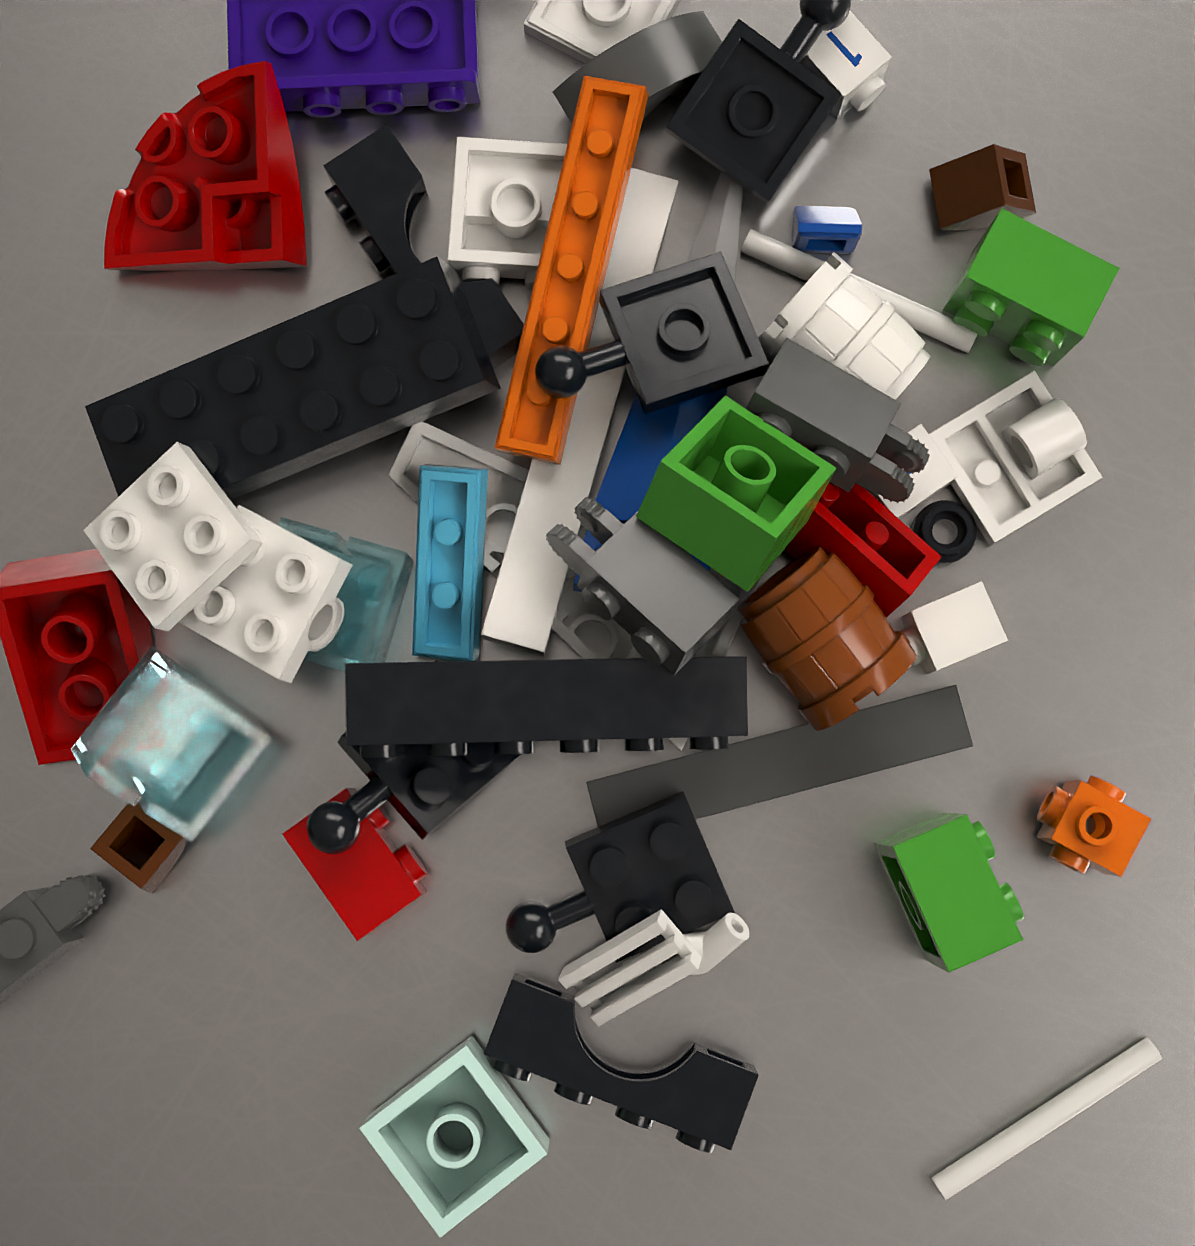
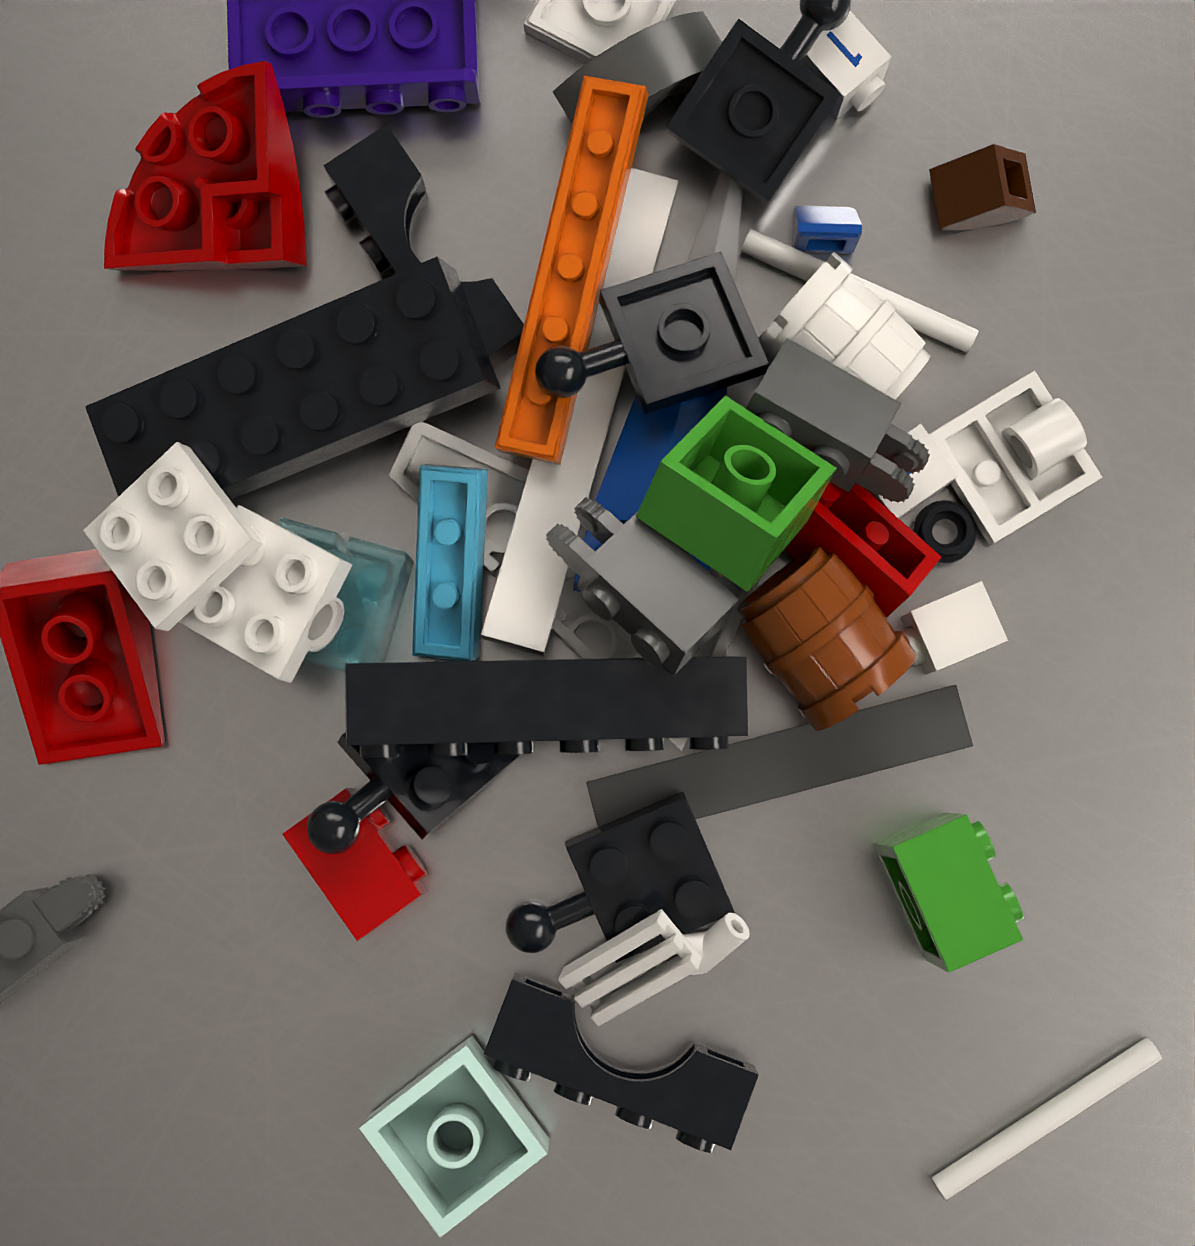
clear light blue piece [71,646,272,842] -> none
reddish brown brick [90,797,187,893] -> none
white plate [448,137,567,291] -> none
bright green brick [943,208,1120,367] -> none
orange brick [1036,776,1151,877] -> none

